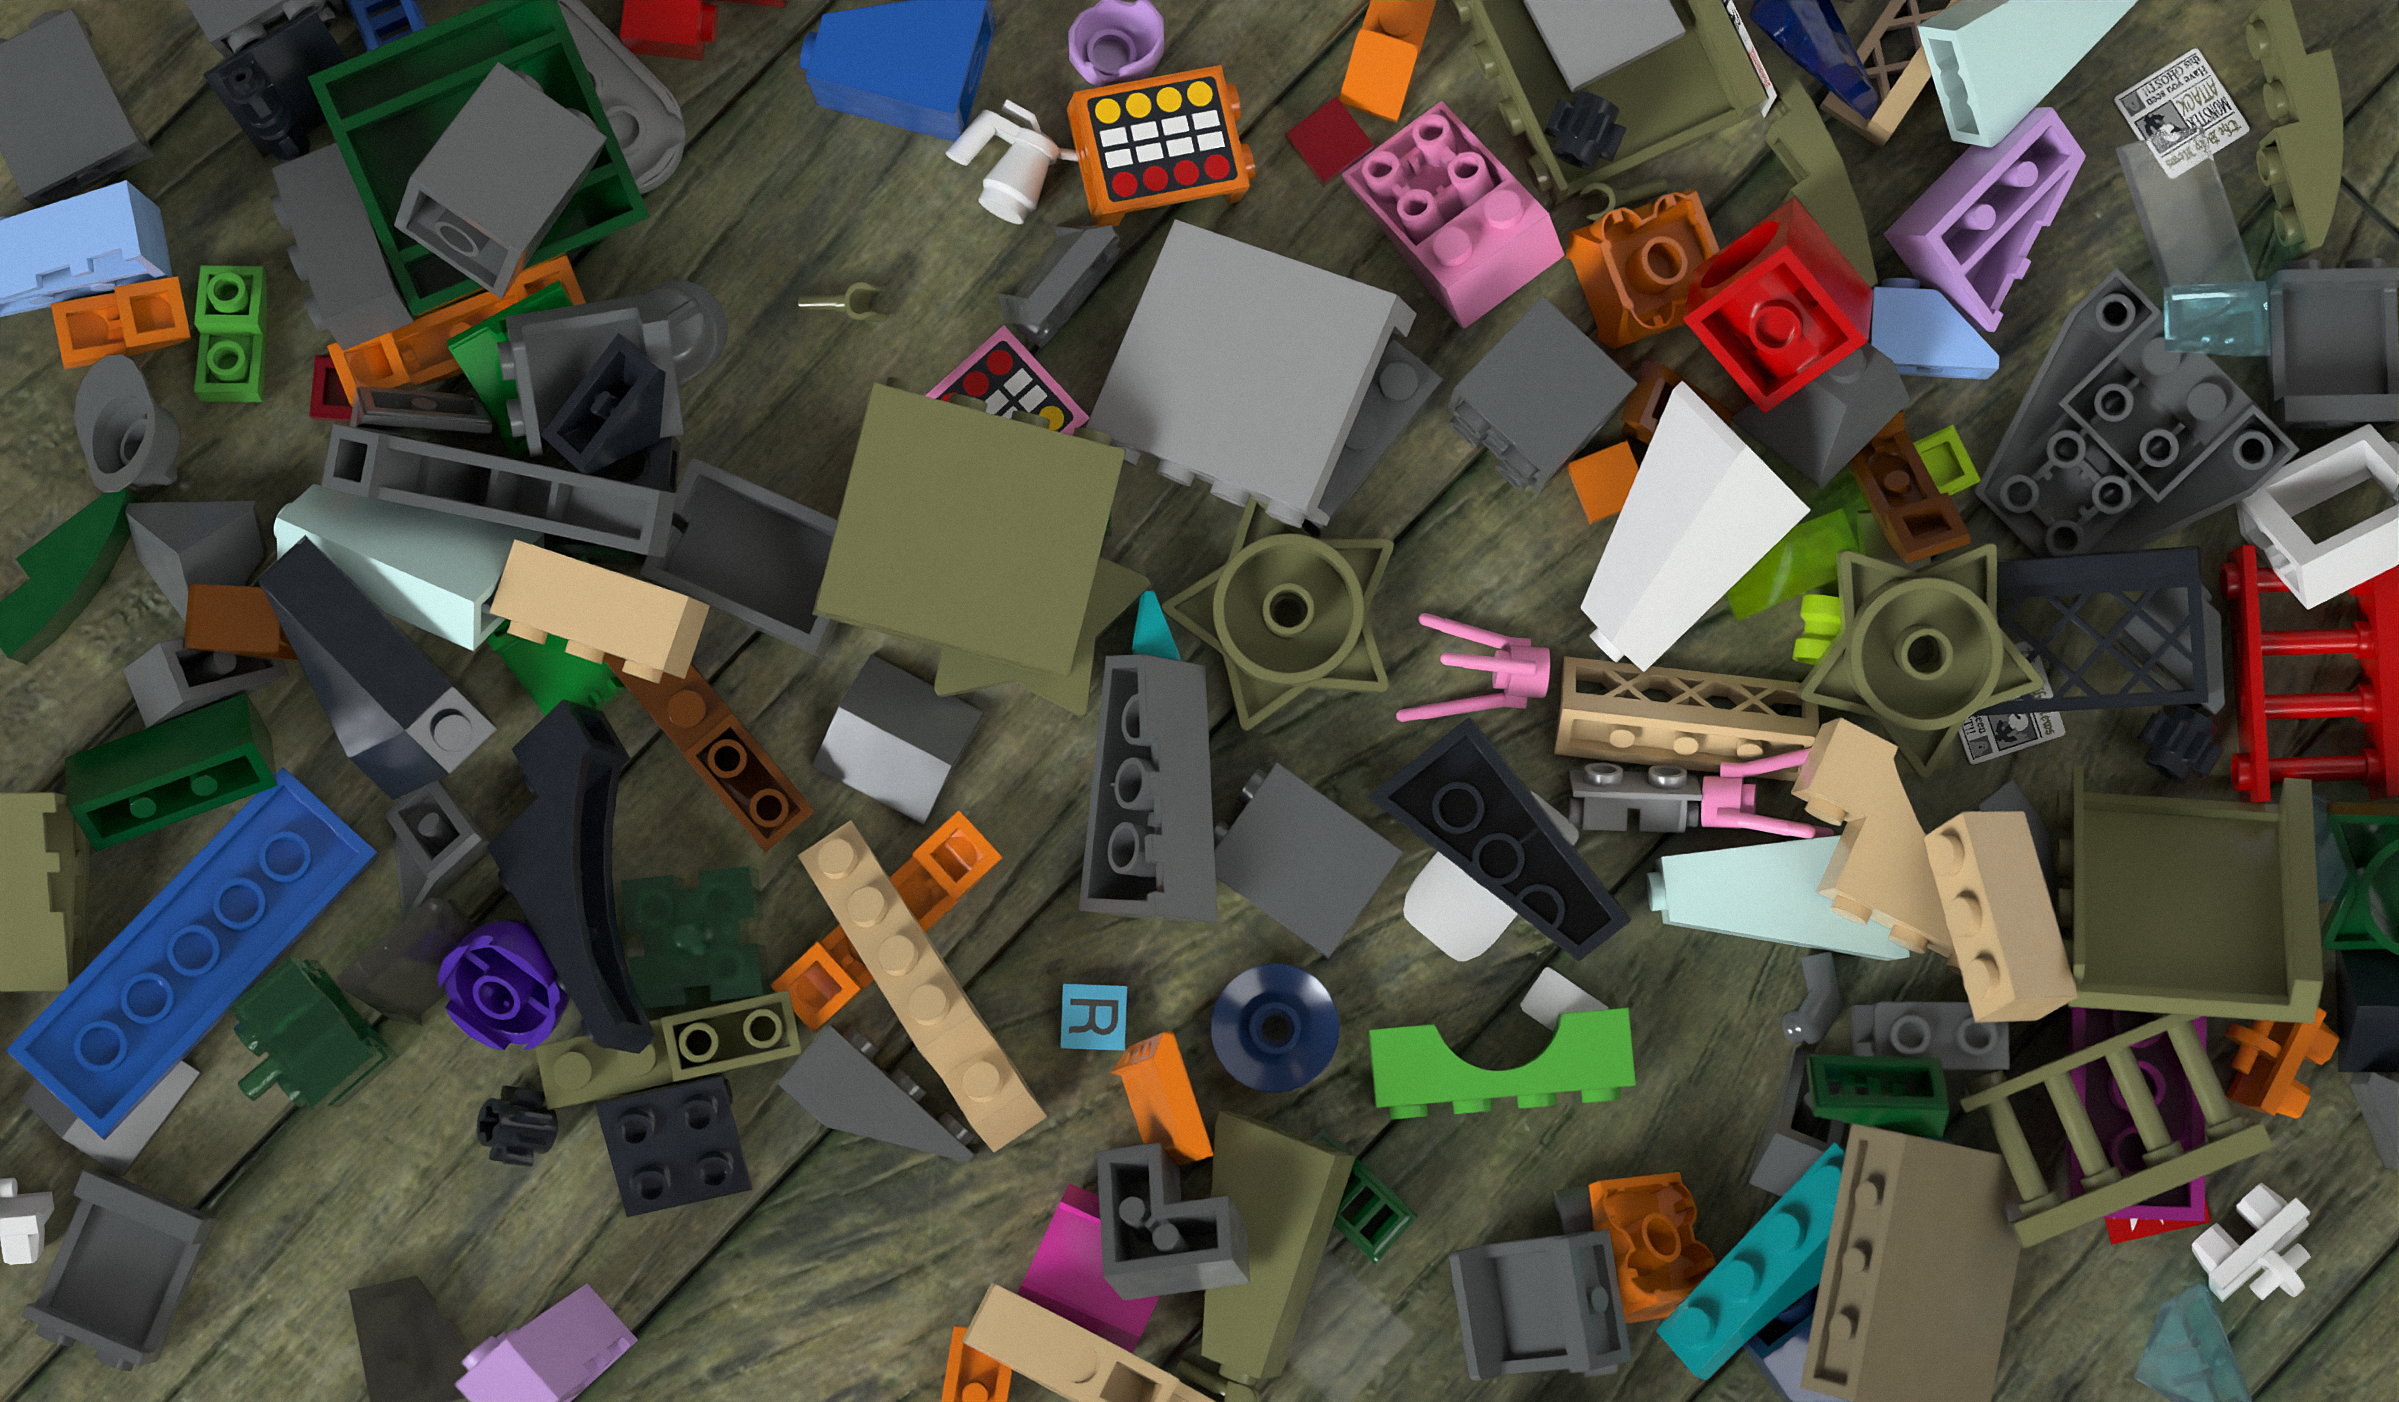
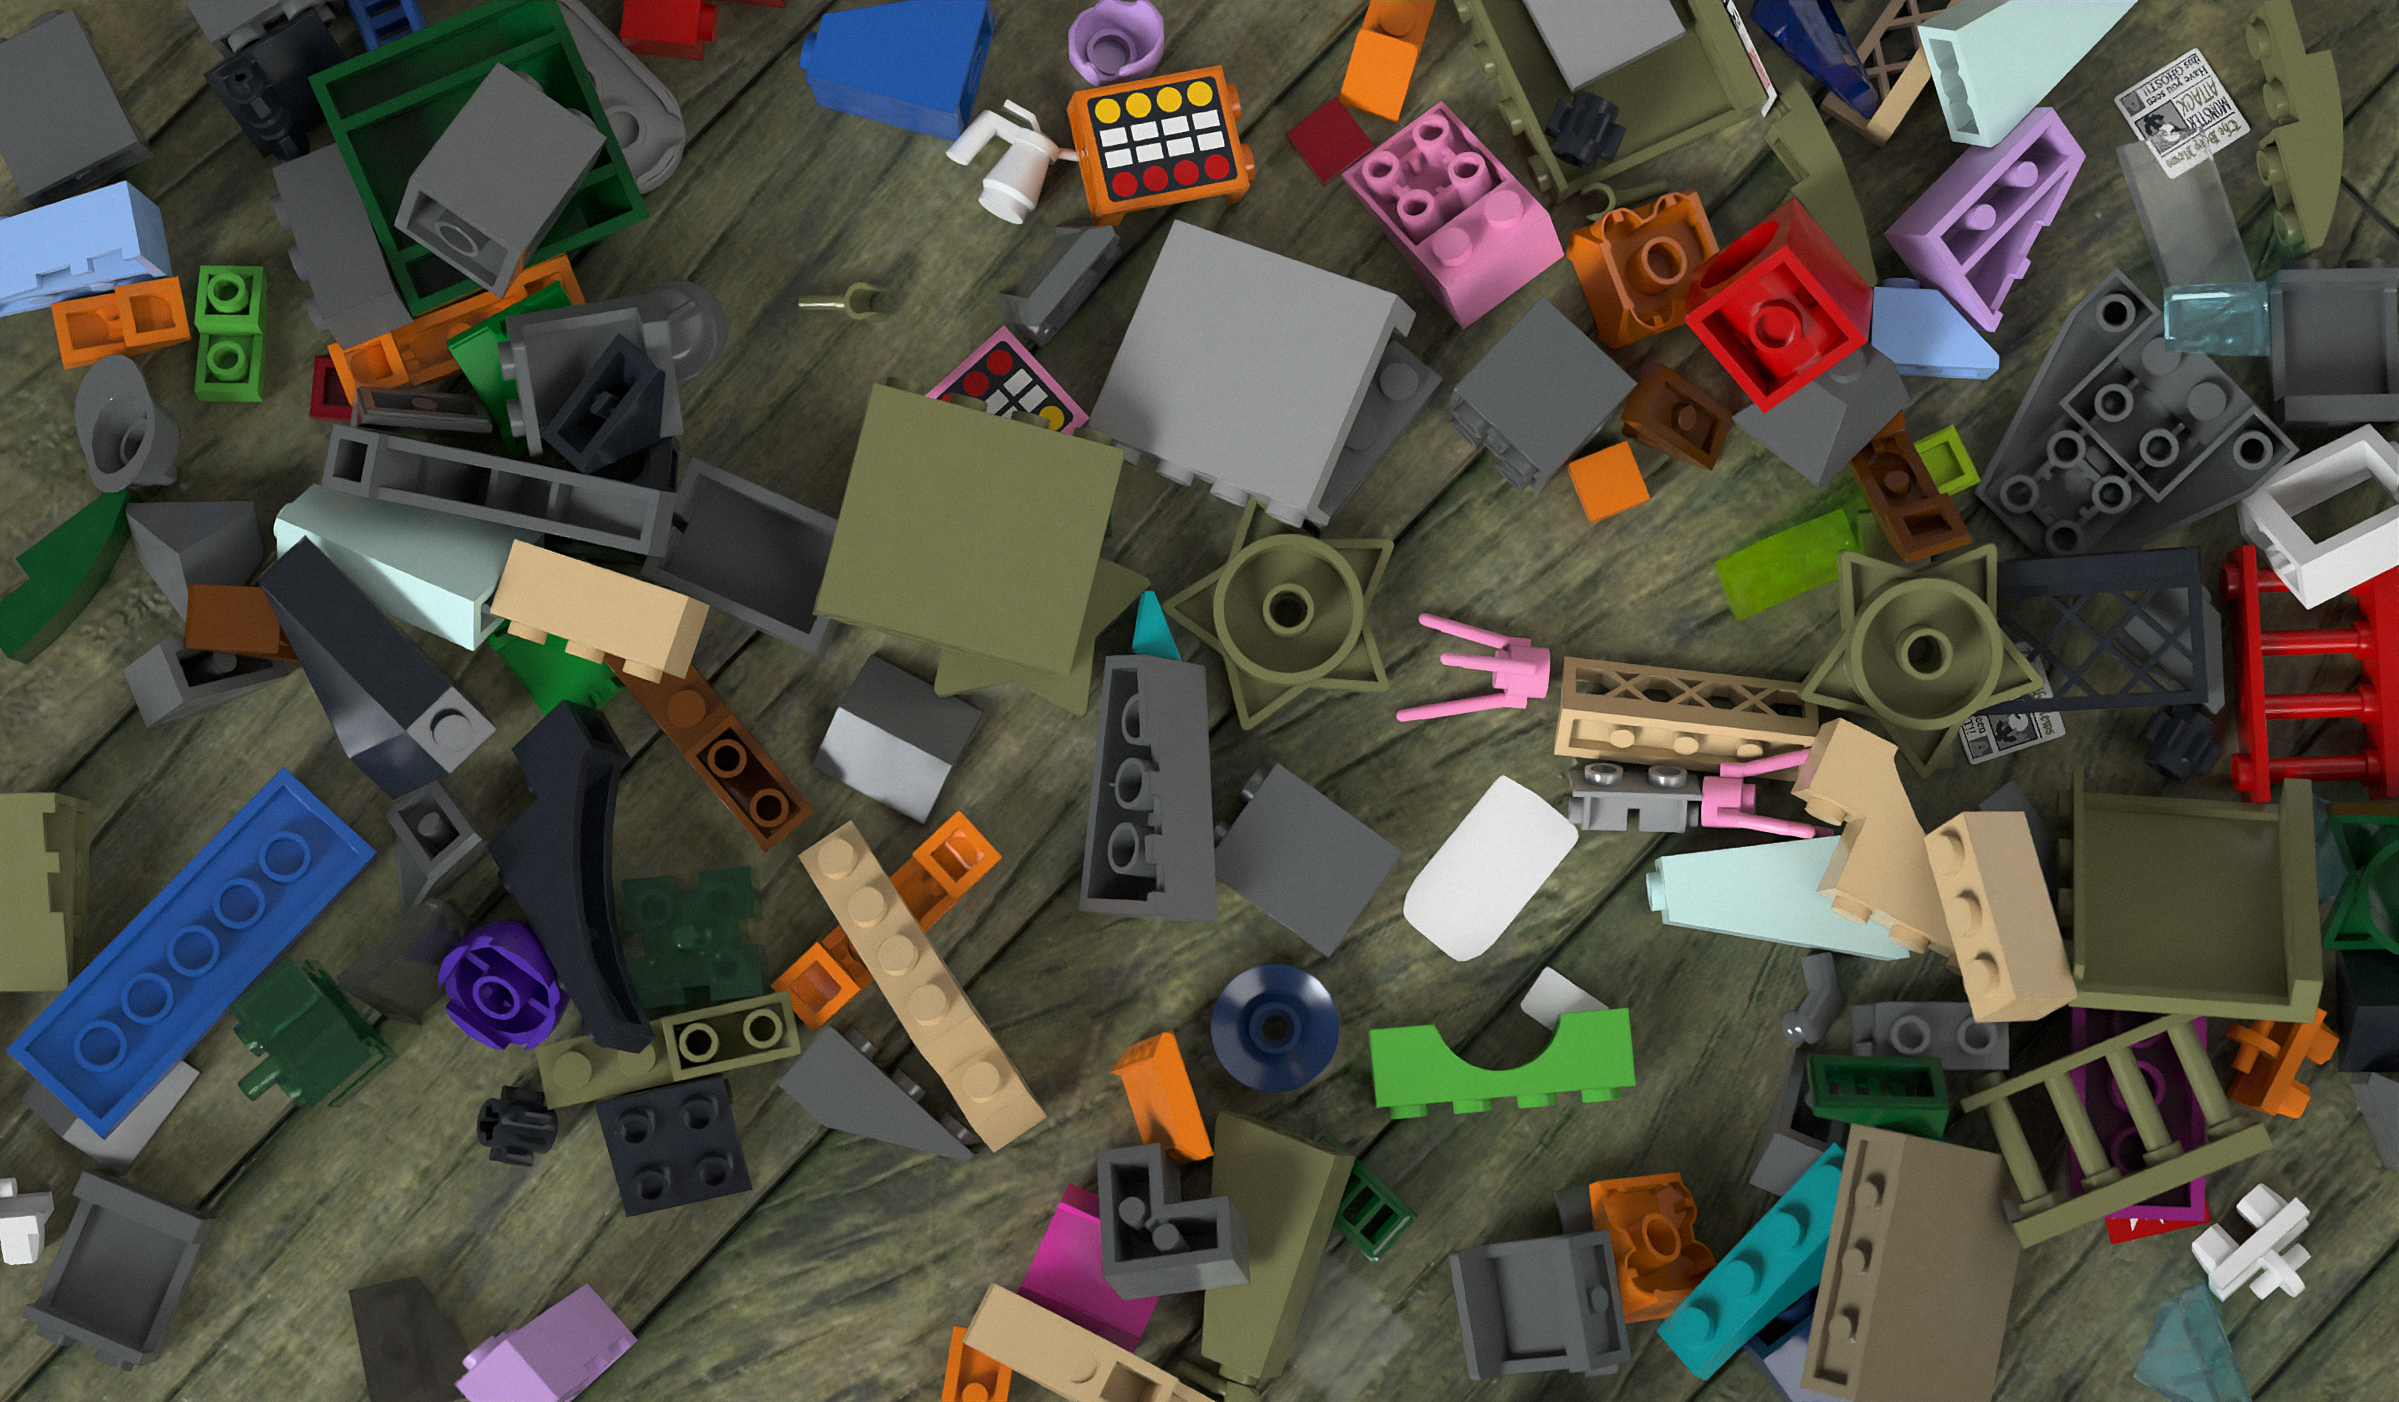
dark green brick [65,692,278,852] -> none
medium azure tile [1060,984,1128,1051] -> none
black wedge [1368,717,1631,961] -> none
white slope [1580,381,1810,672] -> none
lime wheel [1792,594,1841,666] -> none

